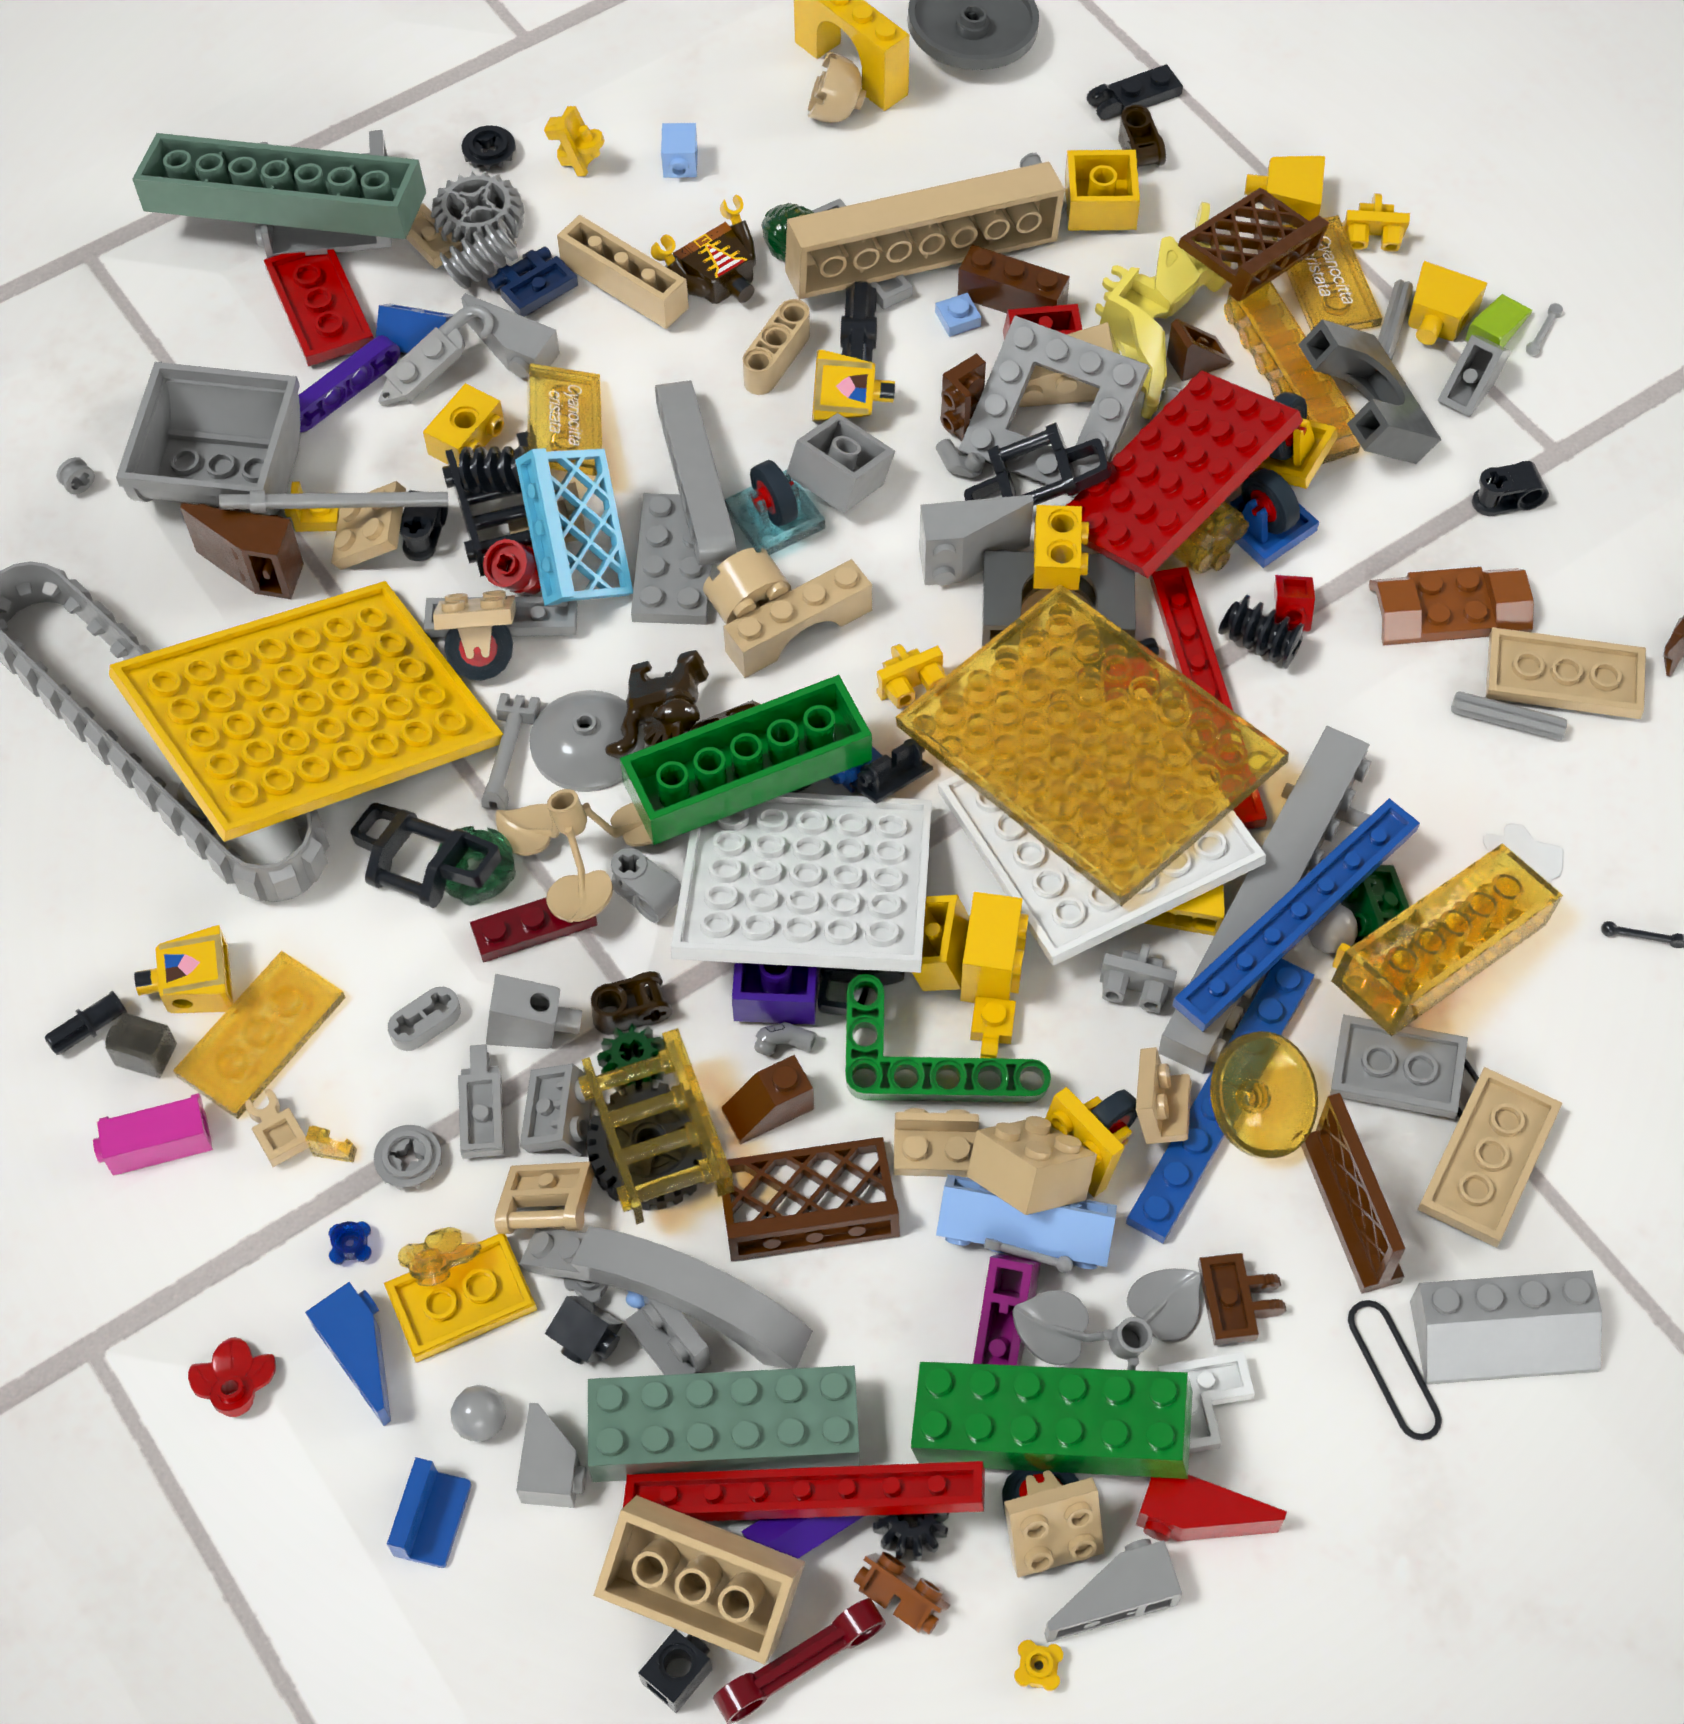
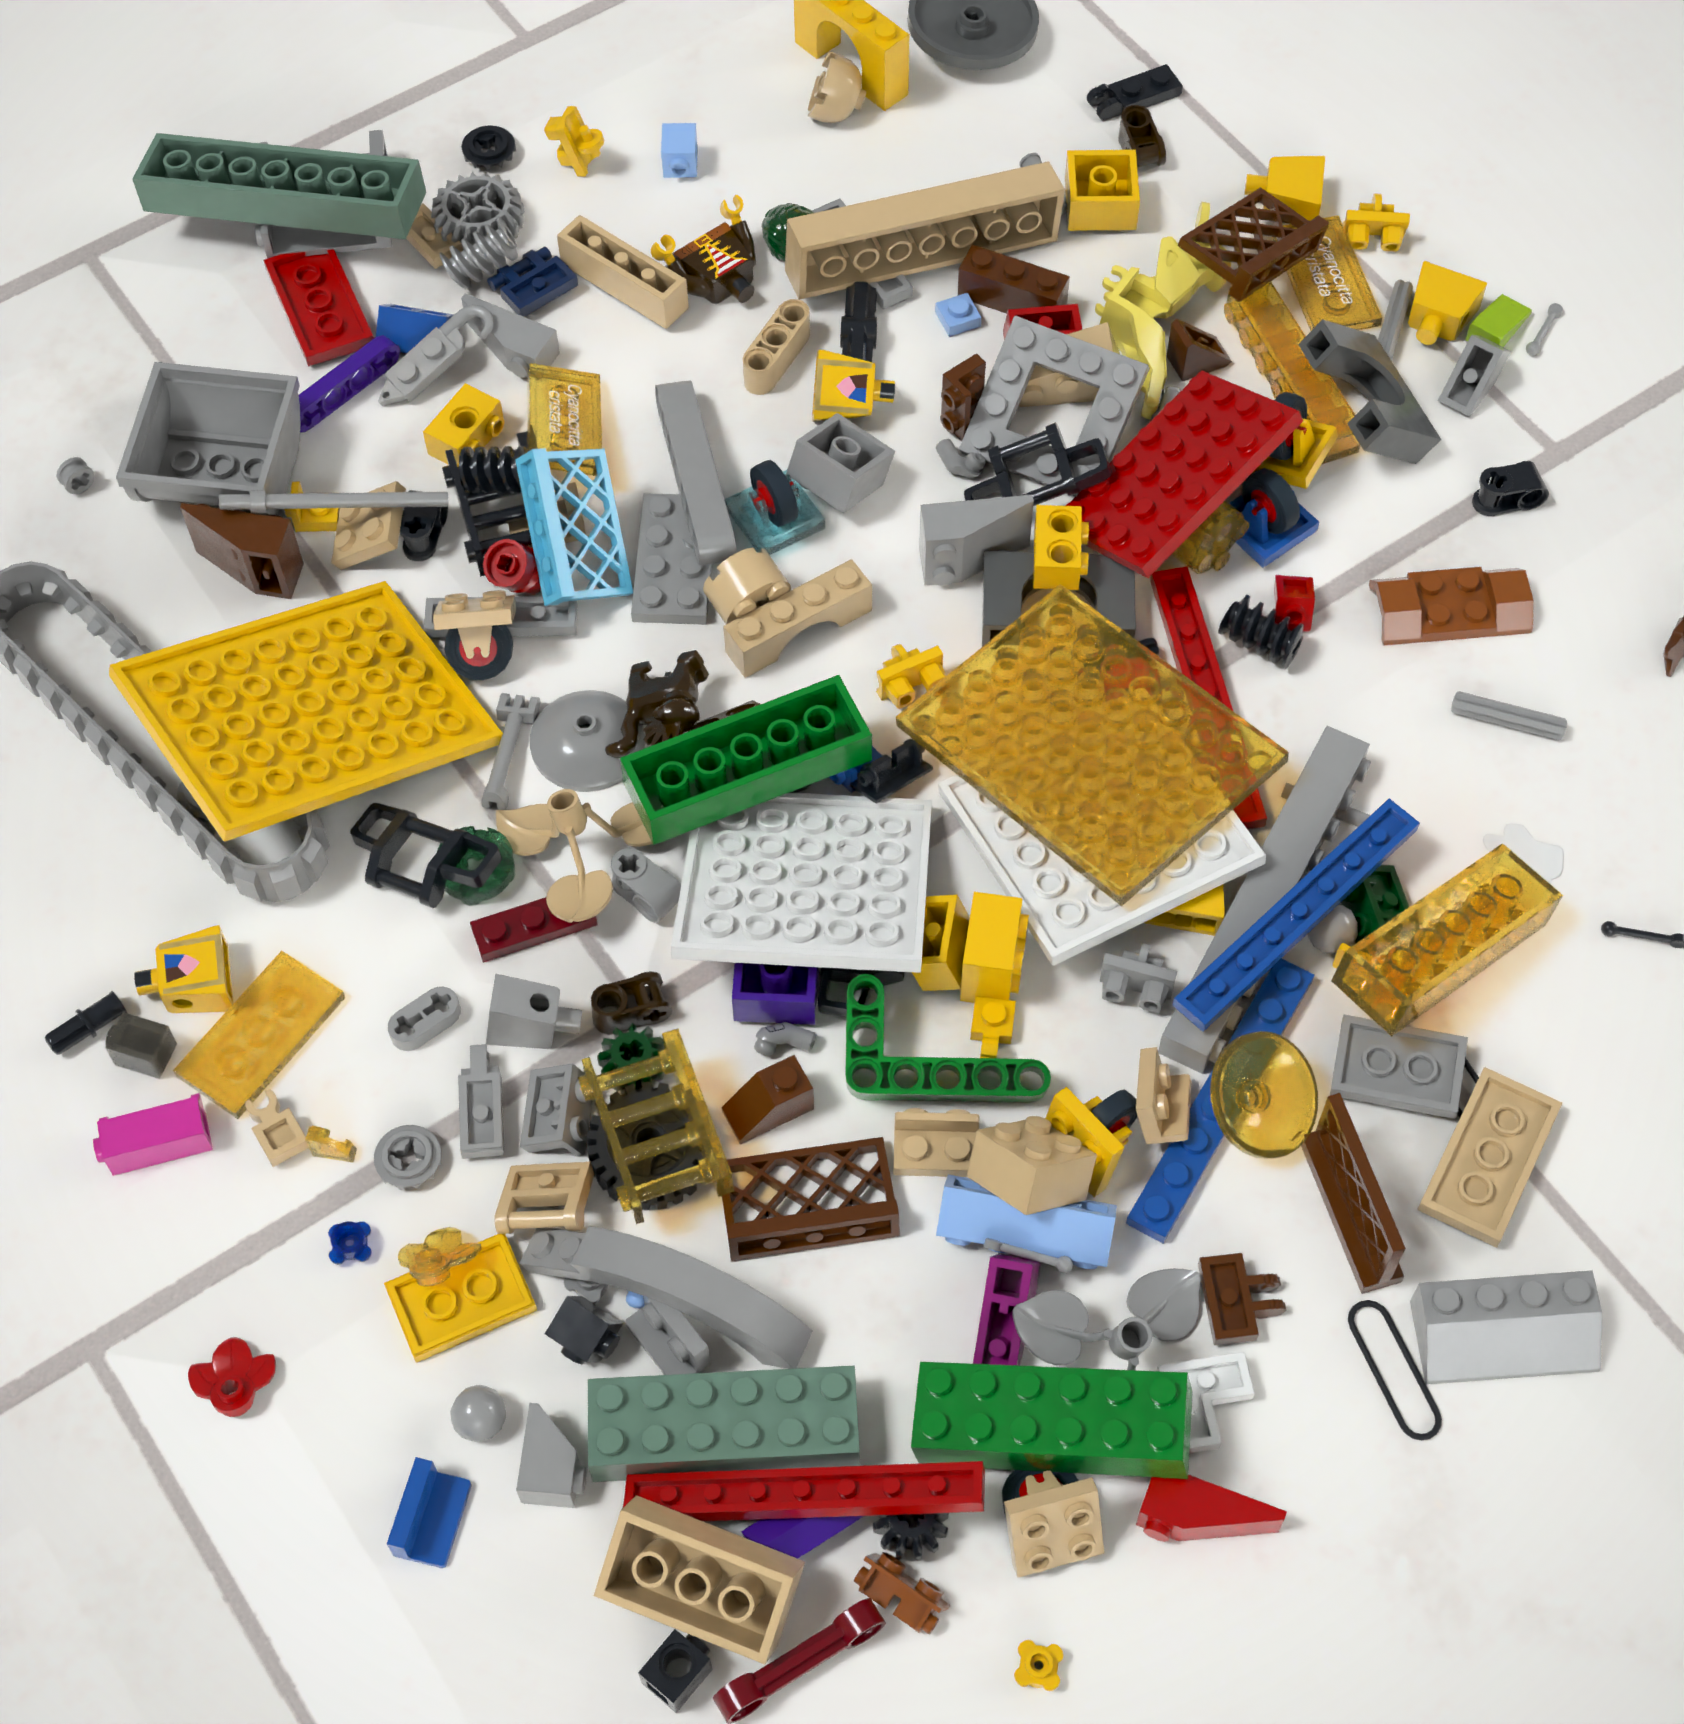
blue slope [305,1282,391,1426] -> none
light grey slope [1044,1539,1182,1643] -> none
tan plate [1485,627,1646,719] -> none

